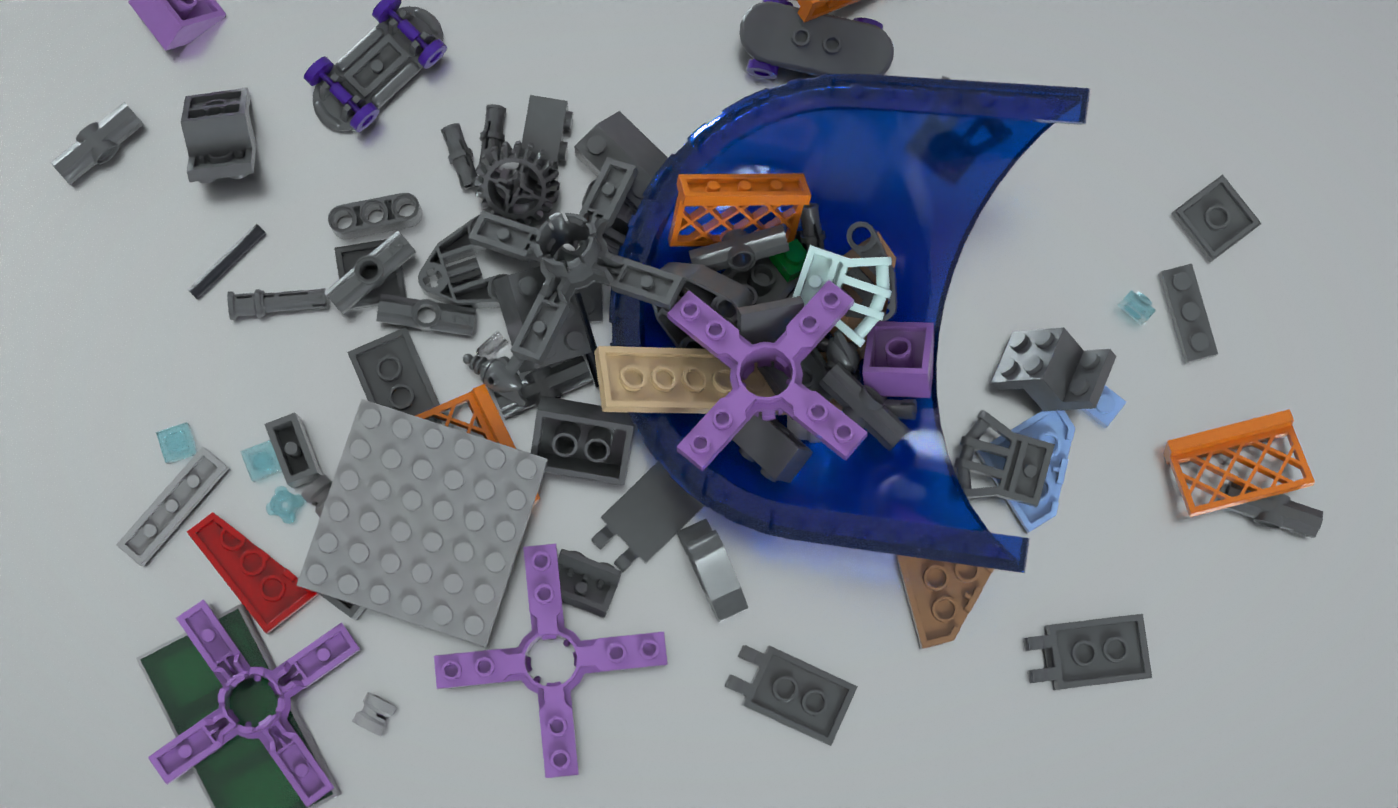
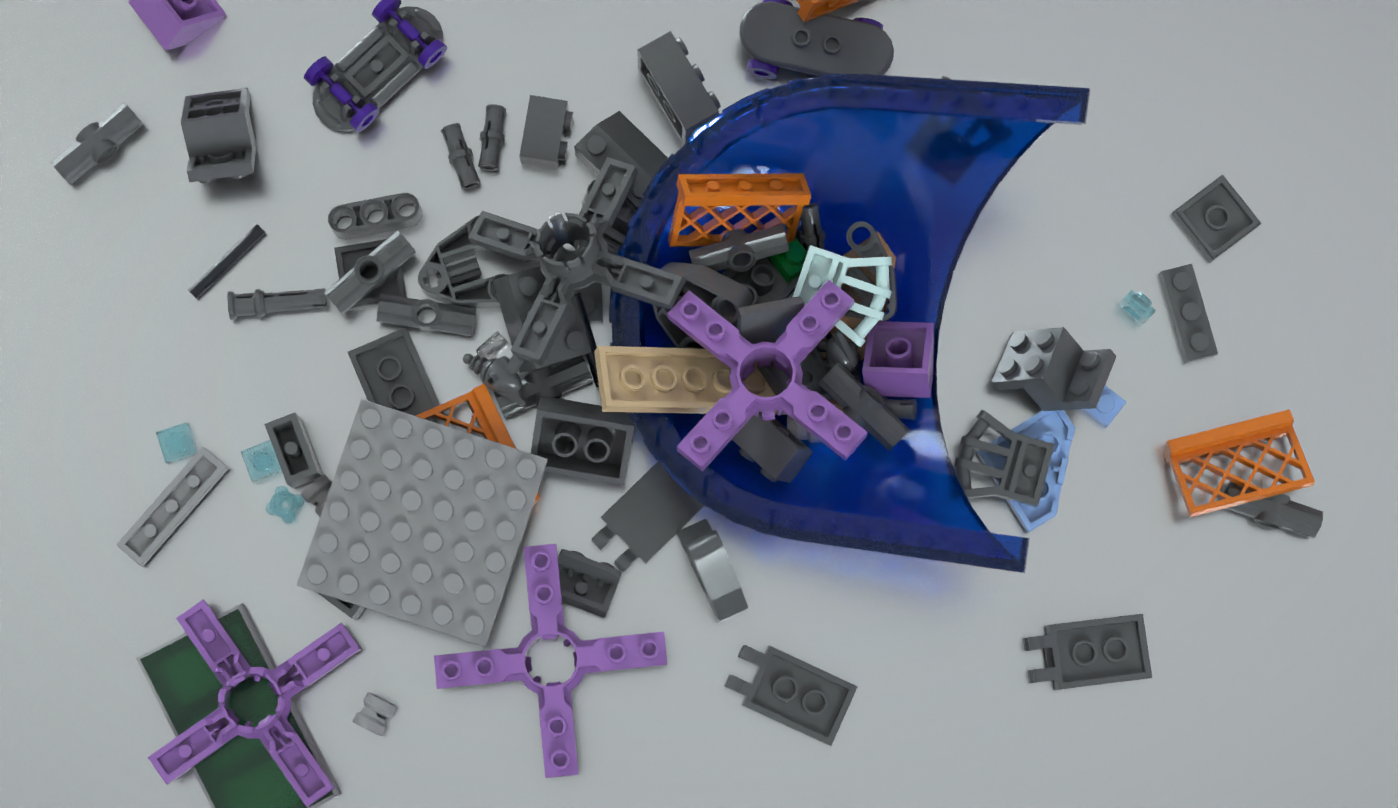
red wing [187,512,319,635] -> none
dark grey gear [474,140,560,226] -> none
medium nougat plate [896,531,999,649] -> none
none -> dark grey brick [637,31,721,146]

